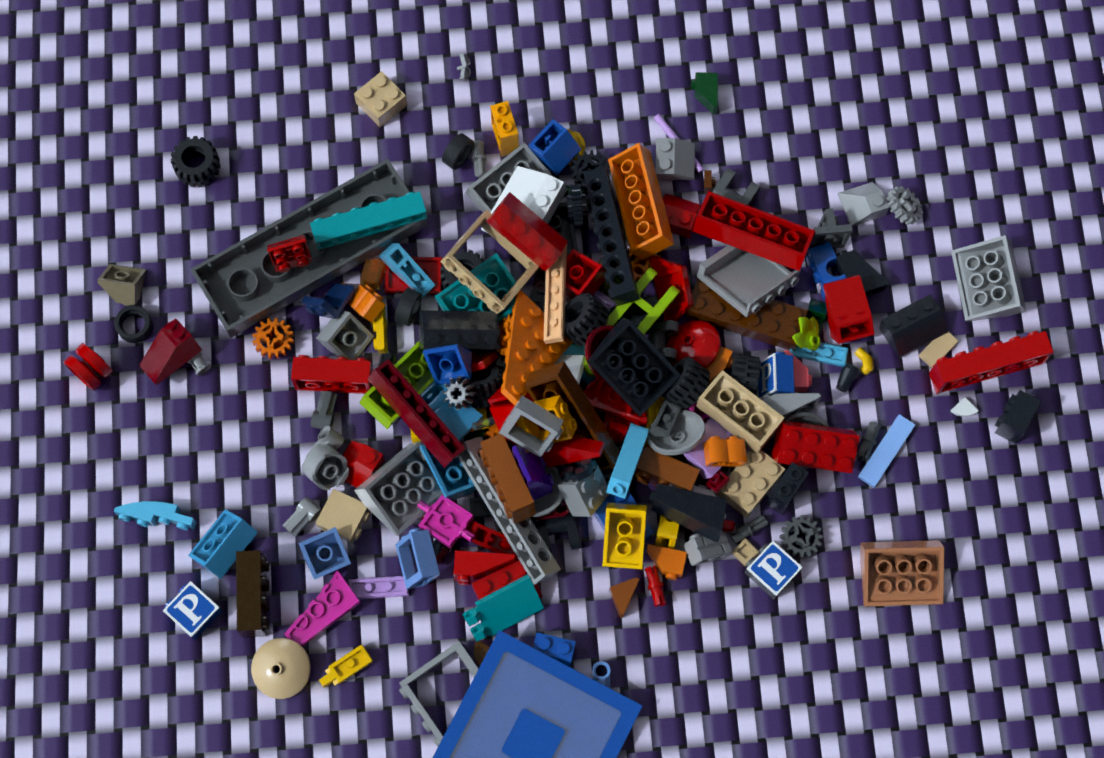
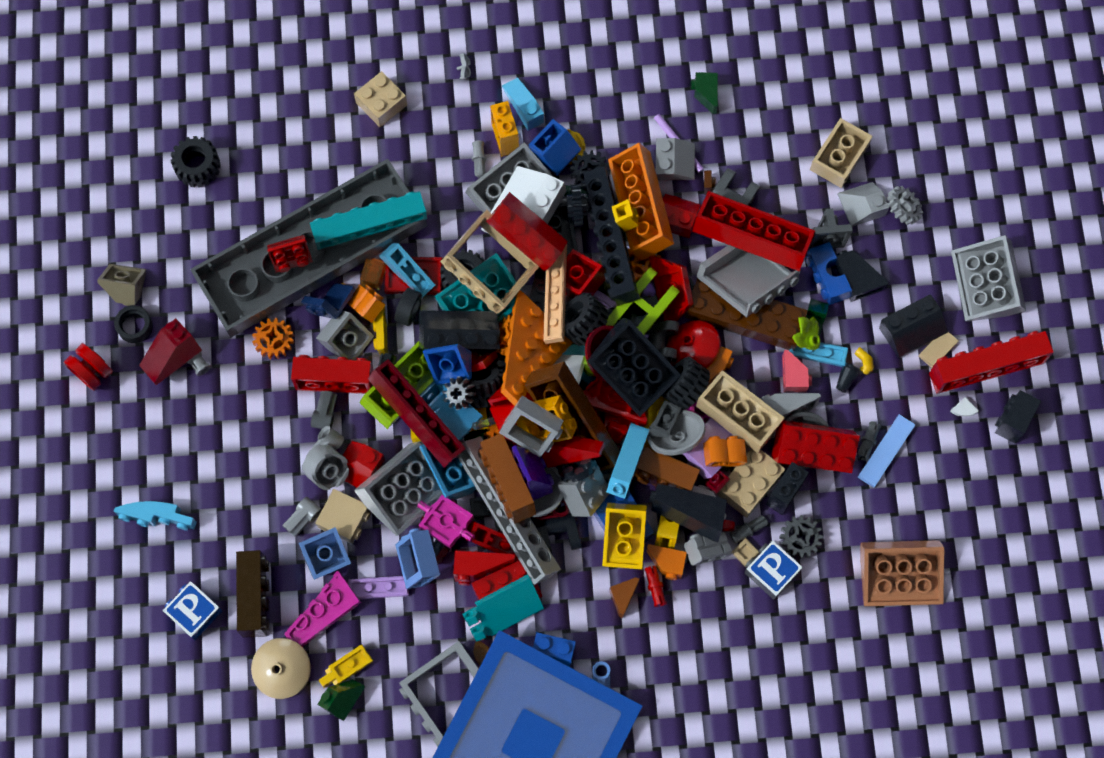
dark azure slope [188,509,258,579] -> none
black tyre [442,133,475,170] -> none
black tyre [730,354,761,395] -> none
piece [757,352,794,399] -> none
red slope [823,275,875,344] -> none
none -> dark green slope [317,679,366,721]
none -> medium azure slope [502,78,544,131]
none -> yellow brick [612,199,639,232]
none -> tan brick [810,118,873,188]

